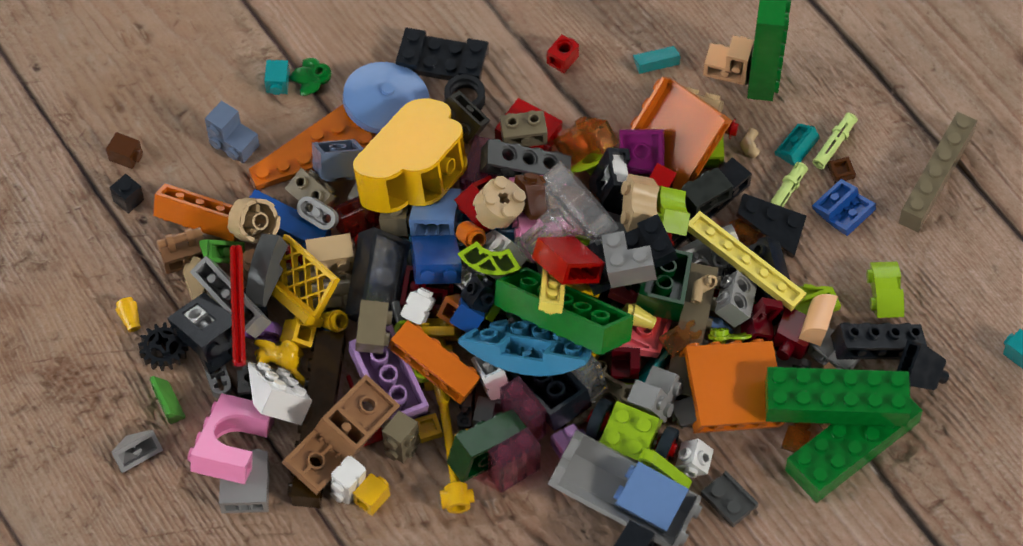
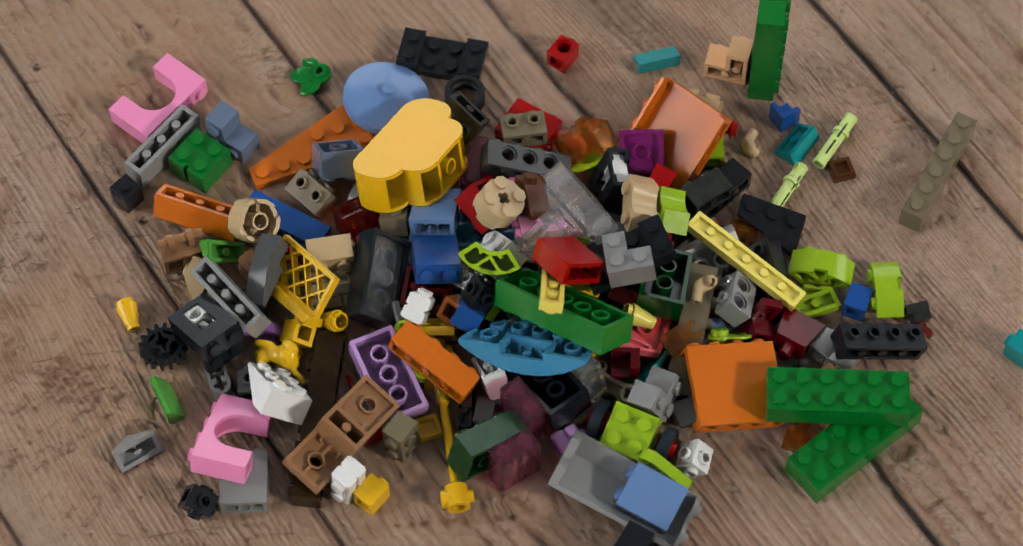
reddish brown brick [106,132,143,169] -> none
red axle [230,245,246,367] -> none
teal brick [264,60,290,95] -> none
light grey plate [297,196,339,230] -> none
dark tan brick [355,300,393,354] -> none
orange brick [456,221,486,247] -> none
dark grey plate [701,471,758,527] -> none
light nougat brick [799,294,838,346] -> none
blue slope [812,179,876,236] -> none
black torso [896,340,949,390] -> none
none -> bright pink arch [109,53,208,143]
none -> light grey brick [124,104,201,188]
none -> green piece [168,128,233,194]
none -> black brick [177,484,219,521]
none -> blue panel [769,102,801,132]
none -> lime brick [788,246,855,290]
none -> blue panel [841,282,873,322]
none -> pearl dark grey piece [903,300,932,339]

